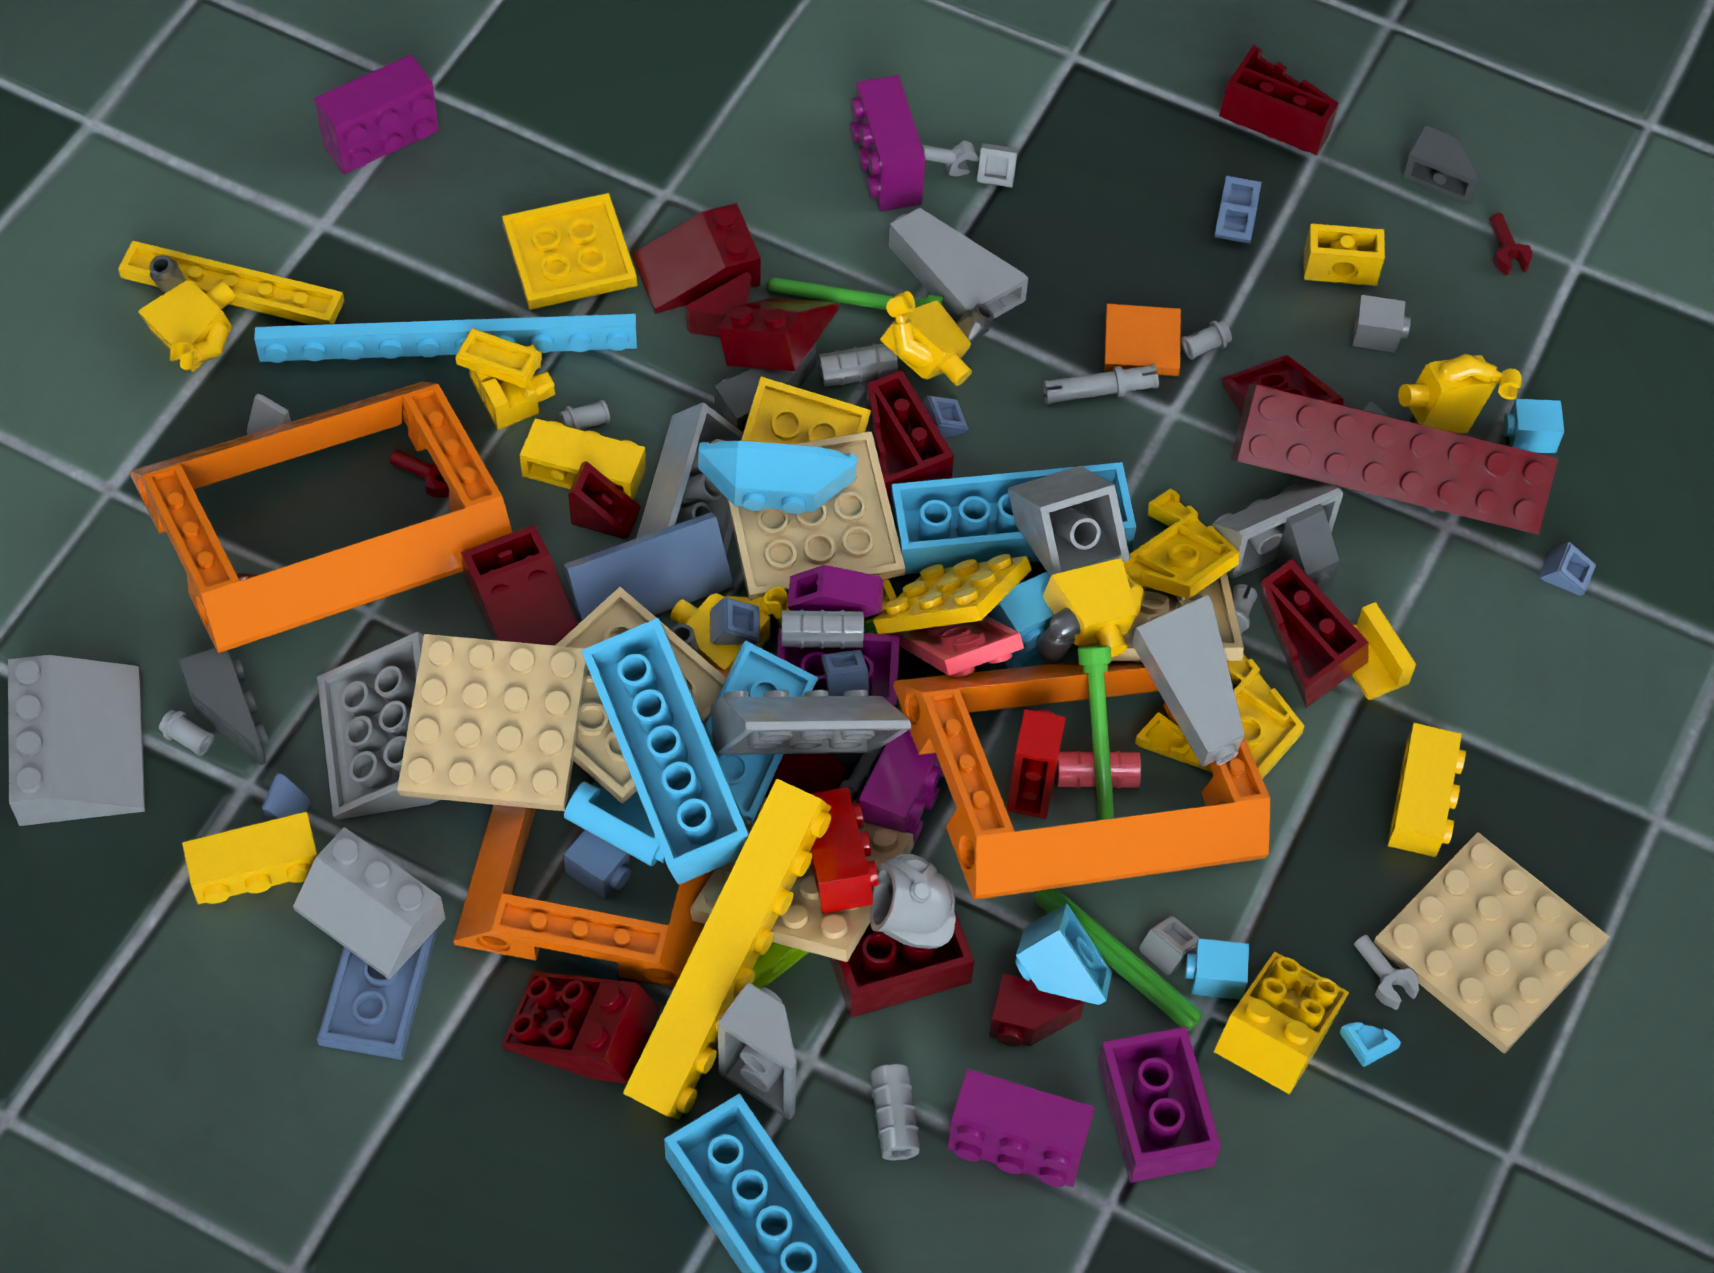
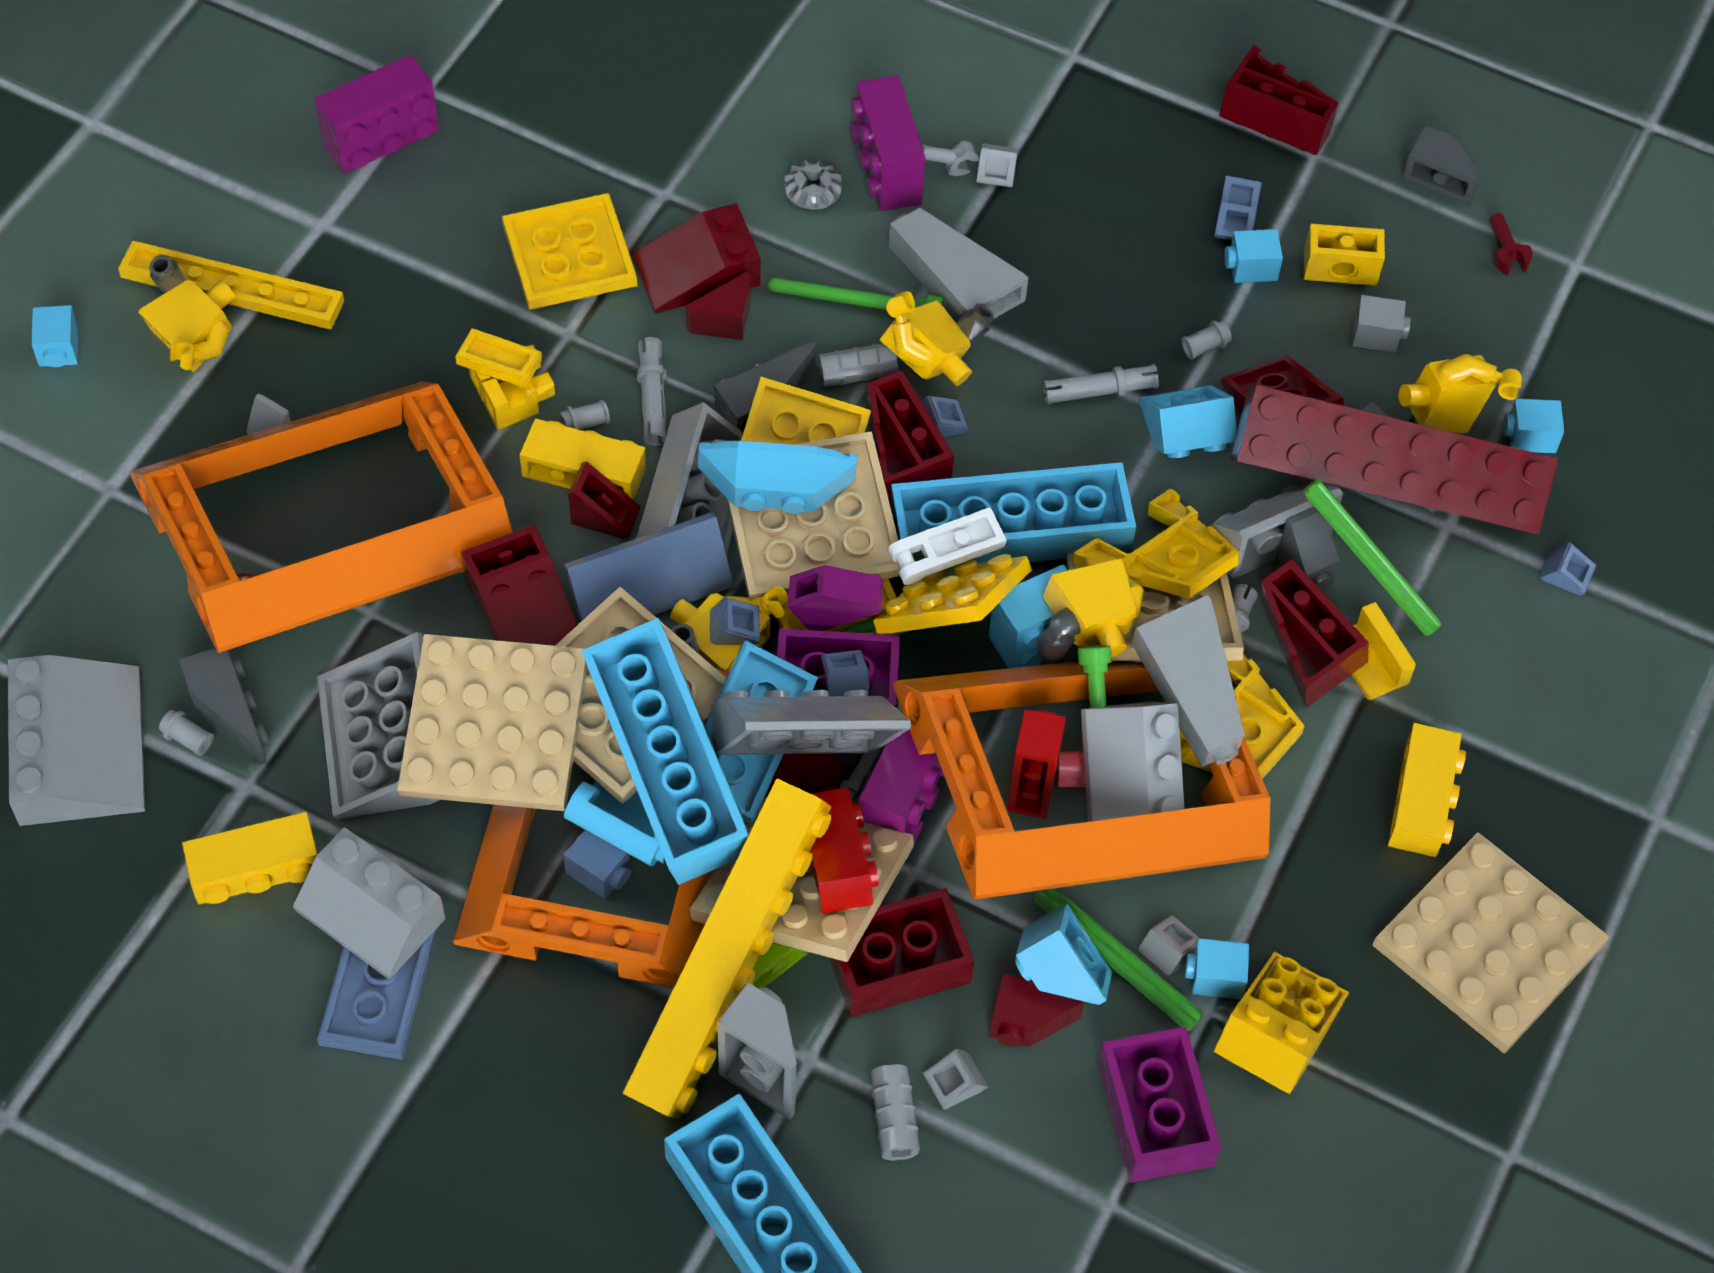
medium azure plate [254,314,637,363] -> none
sand blue slope [262,773,310,821] -> none
dark red bar [390,450,449,498] -> none
dark red slope [501,972,661,1084] -> none
dark red slope [717,298,839,372] -> none
light grey axle [781,609,864,649] -> none
light grey helmet [870,853,956,949] -> none
coral plate [894,616,1024,677] -> none
magenta brick [947,1069,1095,1187] -> none
light grey slope [1008,466,1130,577] -> none
orange tile [1104,304,1181,376] -> none
medium azure tile [1339,1022,1401,1067] -> none
light grey bar [1354,935,1419,1009] -> none
none -> medium azure brick [32,305,79,367]
none -> light grey pin [637,337,667,446]
none -> light grey gear [784,159,842,210]
none -> white plate [888,507,1007,585]
none -> light grey slope [923,1049,988,1109]
none -> light grey slope [1081,701,1184,822]
none -> medium azure slope [1139,385,1237,458]
none -> medium azure brick [1225,229,1283,283]
none -> bright green axle [1303,479,1441,636]

